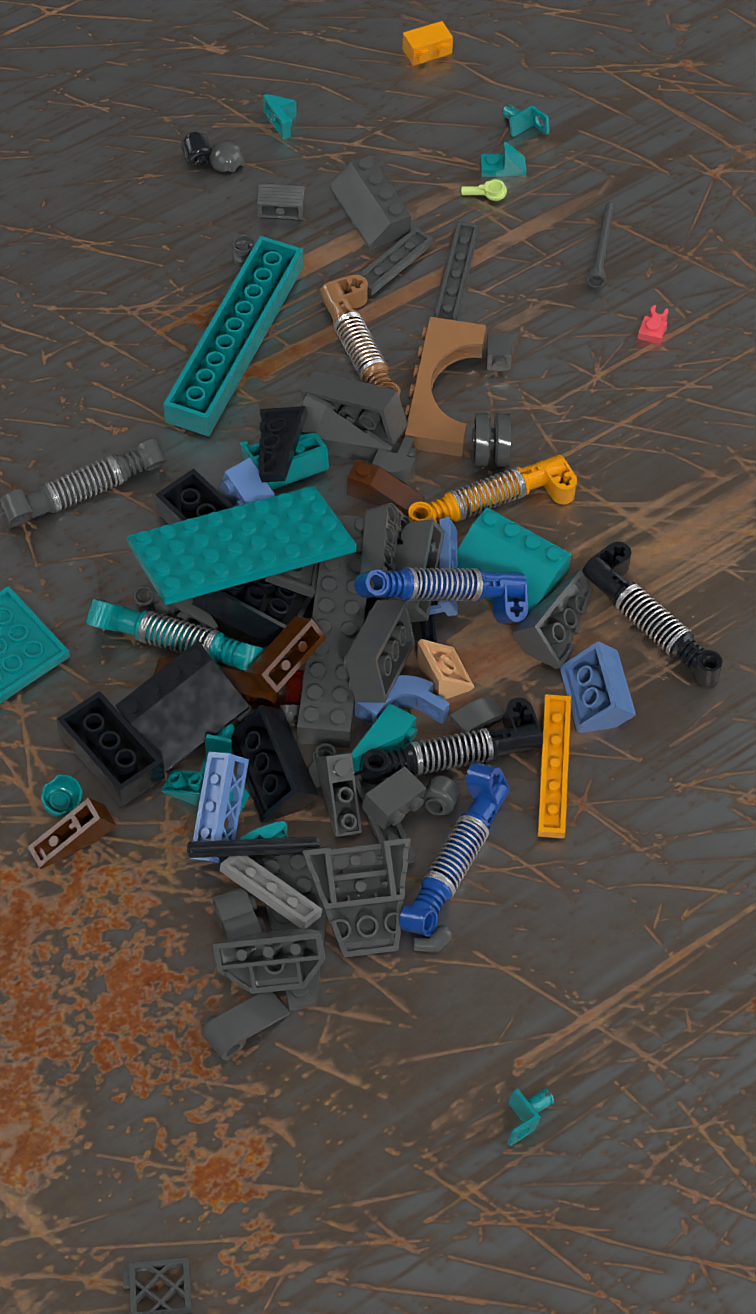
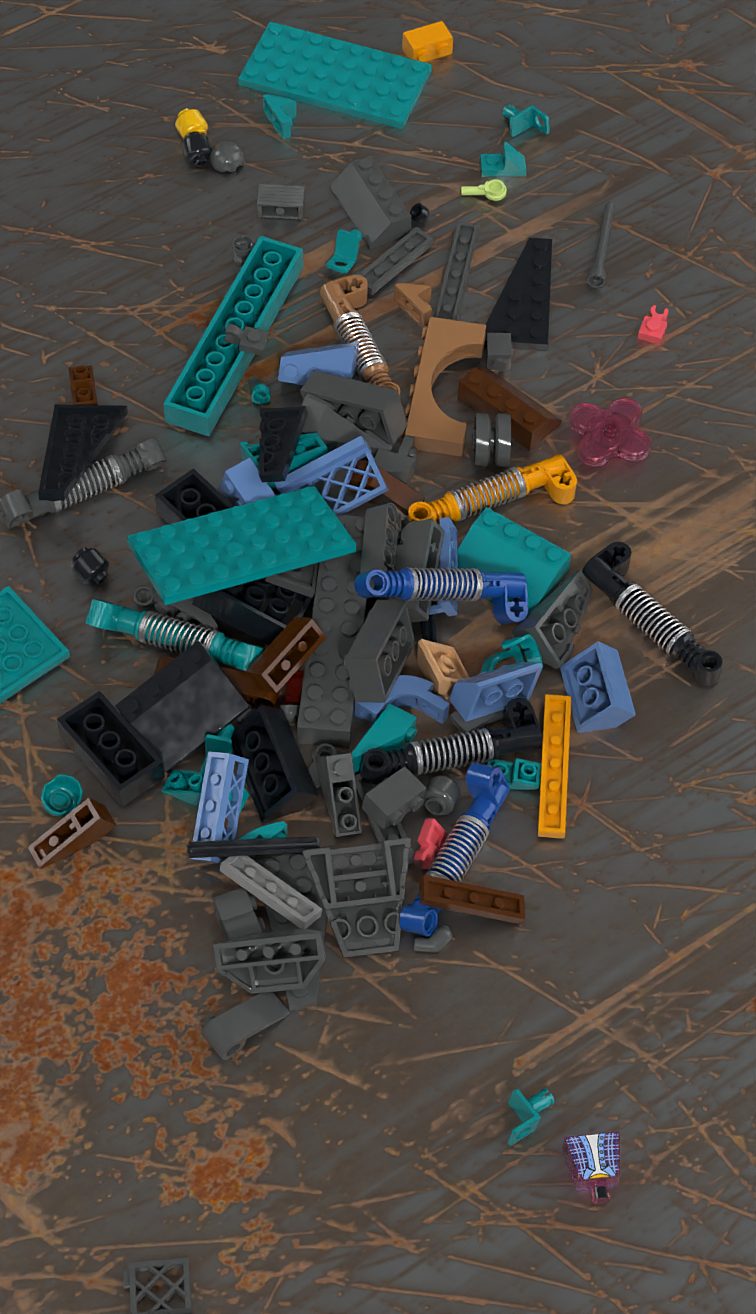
none -> black wing [38,404,128,501]
none -> reddish brown slope [68,365,98,405]
none -> black head [72,547,109,585]
none -> yellow head [175,109,208,140]
none -> dark grey plate [224,324,269,356]
none -> teal plate [238,21,432,130]
none -> teal hinge [251,383,271,405]
none -> medium blue fence [274,436,388,515]
none -> medium blue wedge [278,341,359,385]
none -> teal bracket [326,229,363,274]
none -> medium nougat slope [395,283,432,328]
none -> black hinge [410,203,430,223]
none -> coral plate [414,818,448,869]
none -> reddish brown plate [419,875,525,924]
none -> medium blue slope [449,662,543,722]
none -> reddish brown slope [458,367,562,451]
none -> teal helmet [481,634,543,673]
none -> black wing [484,238,552,351]
none -> teal slope [485,758,542,790]
none -> torso [562,1131,620,1204]
none -> clear pink plant [569,398,651,467]

